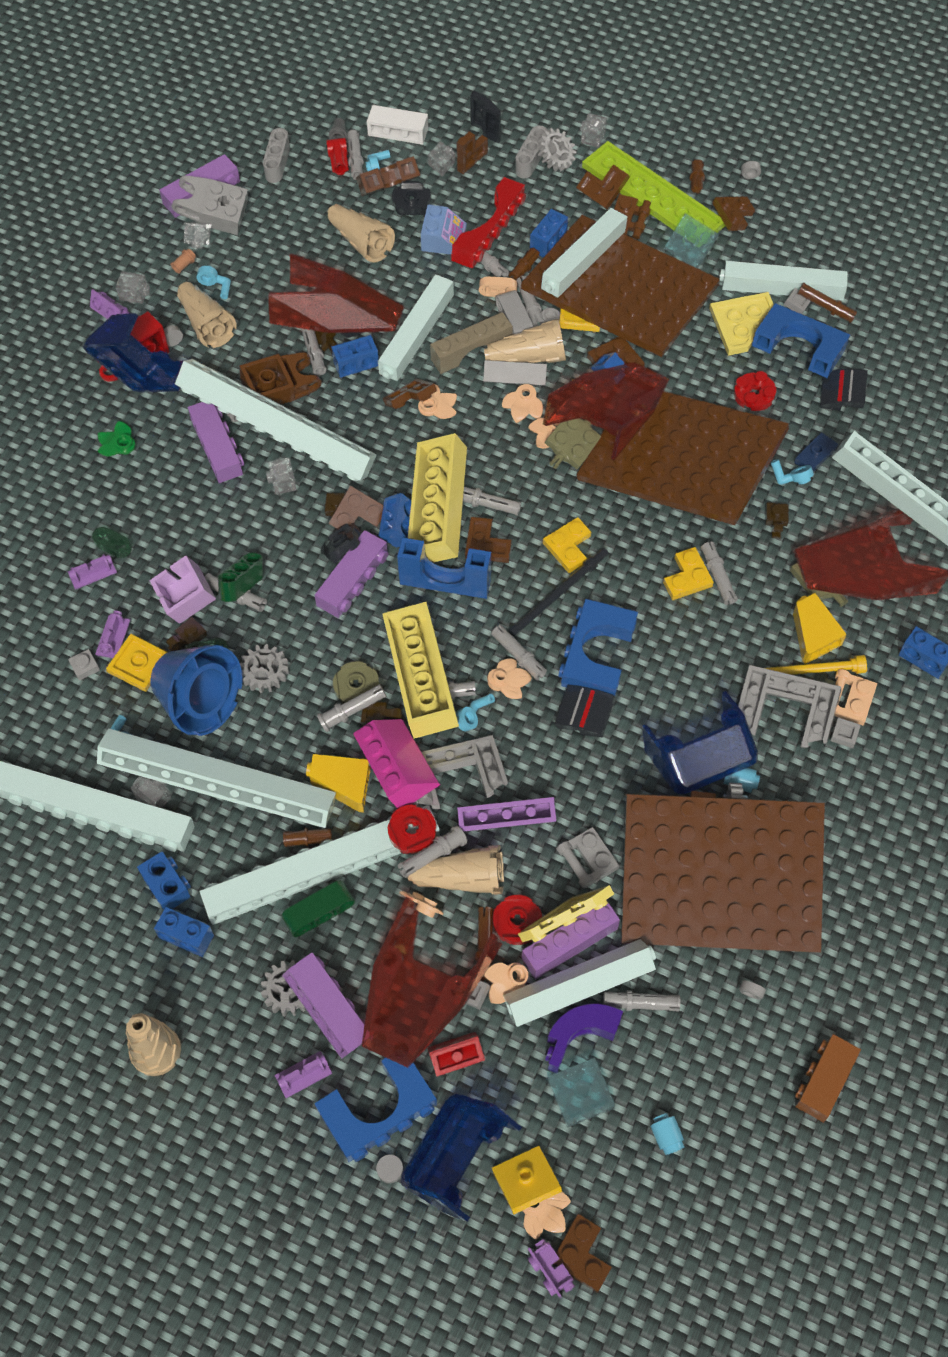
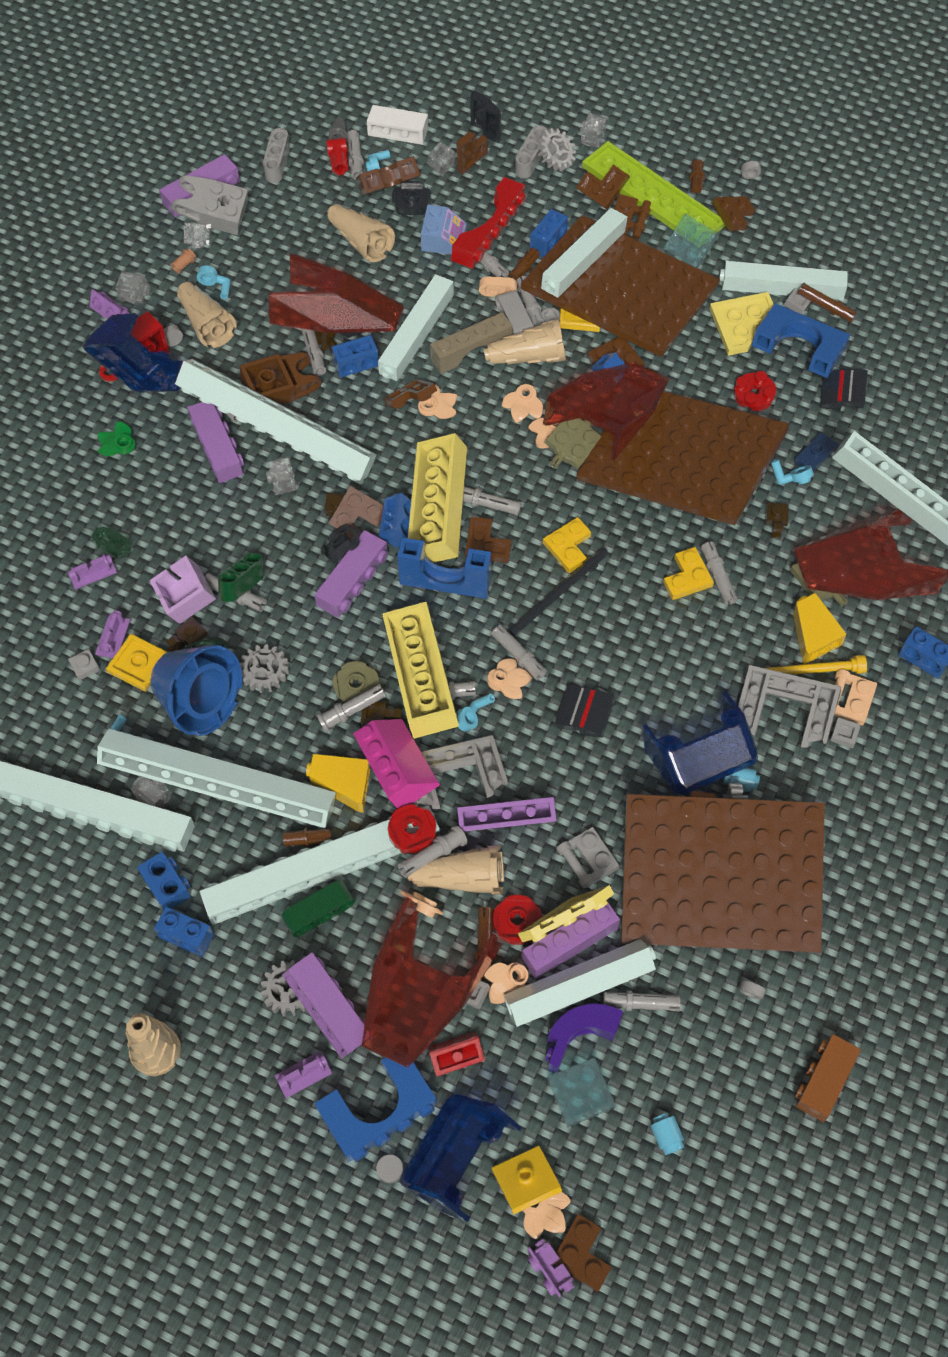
light grey tile [483,360,547,386] -> none
blue arch [558,599,638,696] -> none

